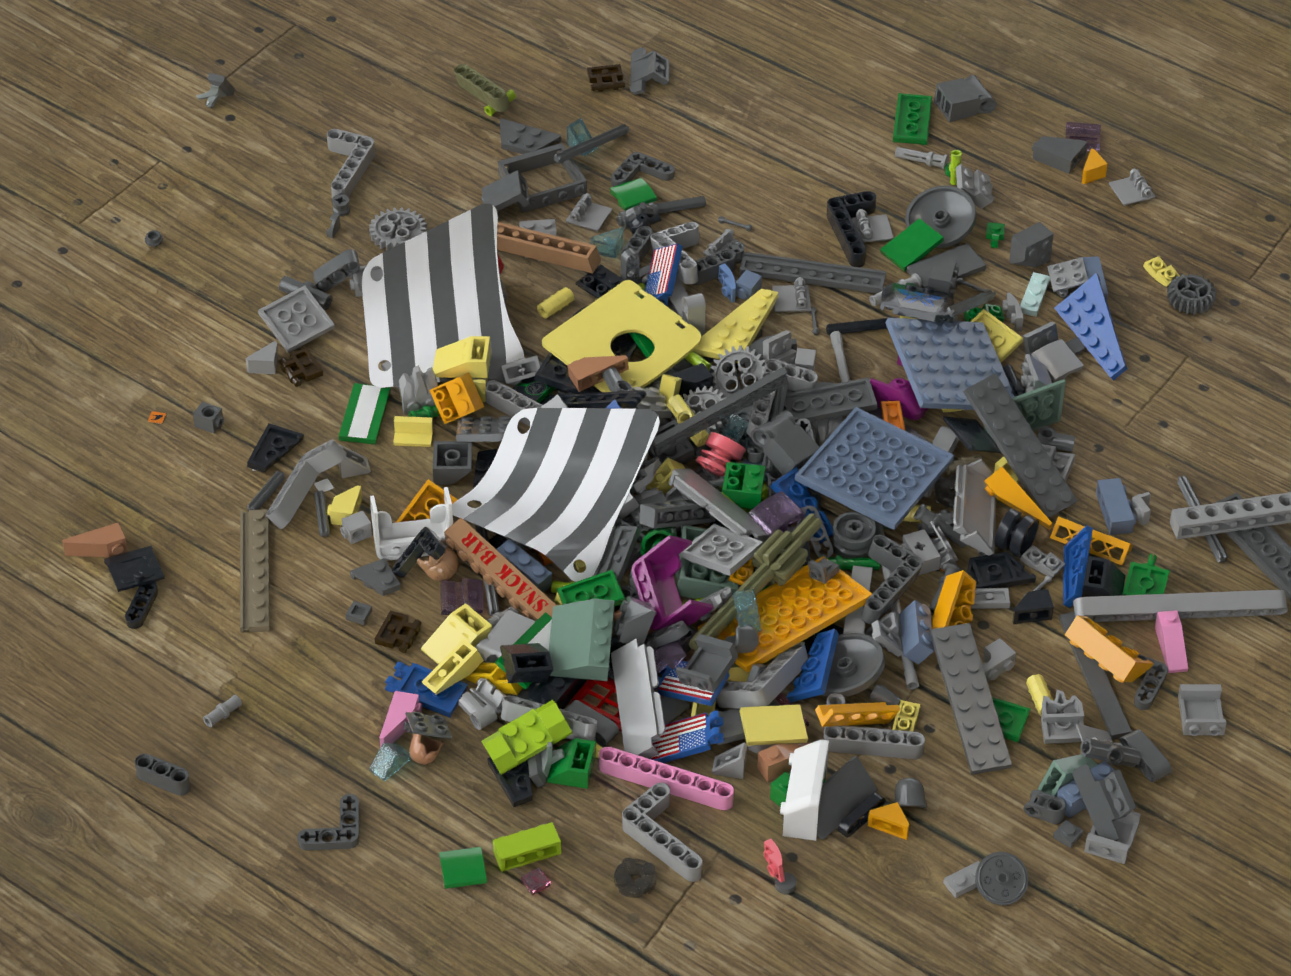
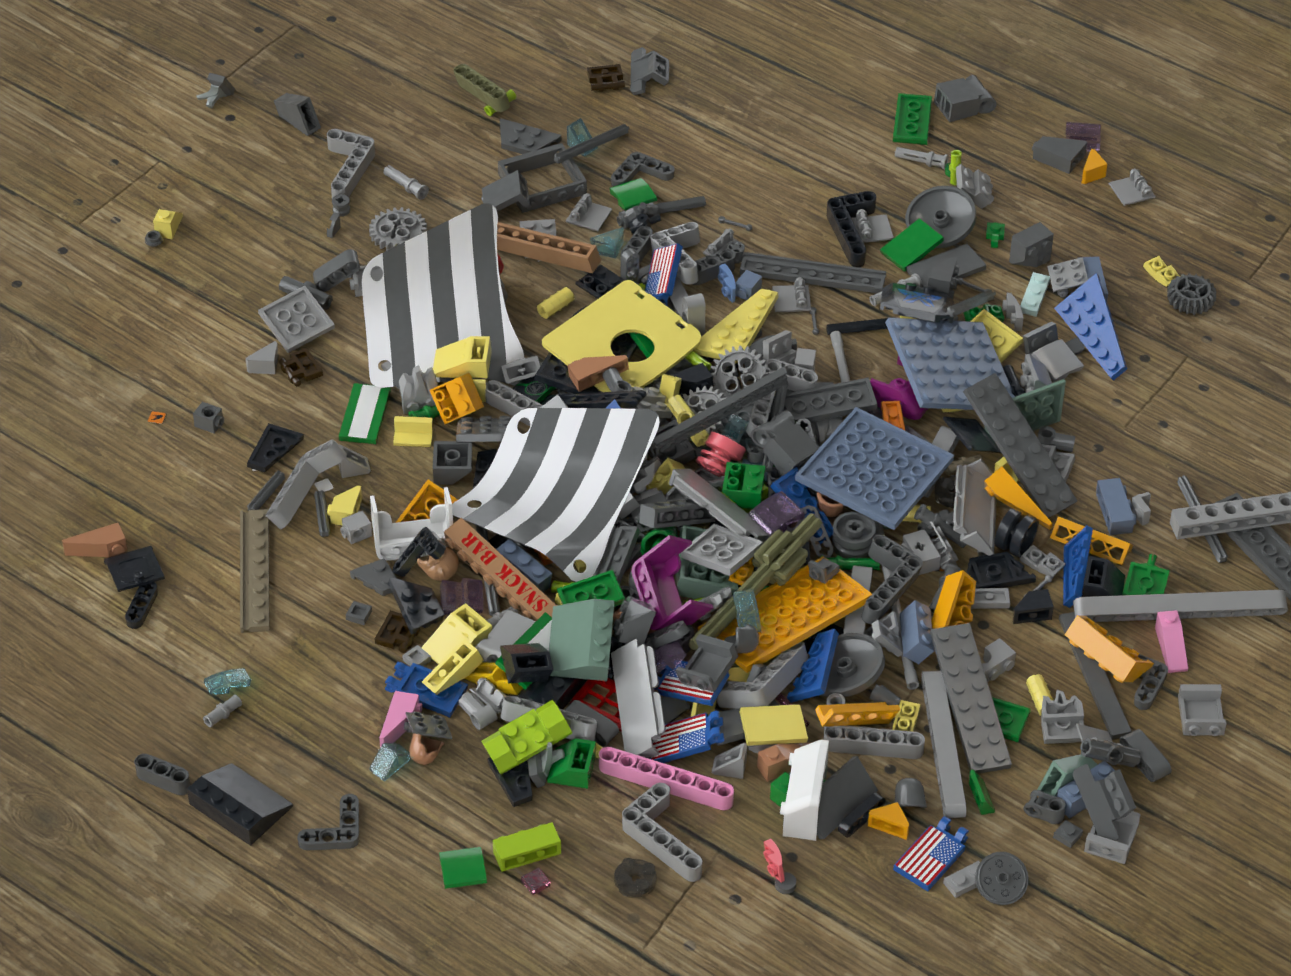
none -> light yellow slope [153,209,183,239]
none -> black slope [187,763,293,846]
none -> clear light blue slope [204,668,251,695]
none -> dark grey slope [274,93,321,136]
none -> light grey pin [383,165,429,200]
none -> black wing [388,578,444,634]
none -> light grey tile [402,645,431,667]
none -> nougat hair [817,492,845,517]
none -> tile [893,816,969,892]
none -> light grey beam [922,671,966,818]
none -> green slope [968,769,995,815]

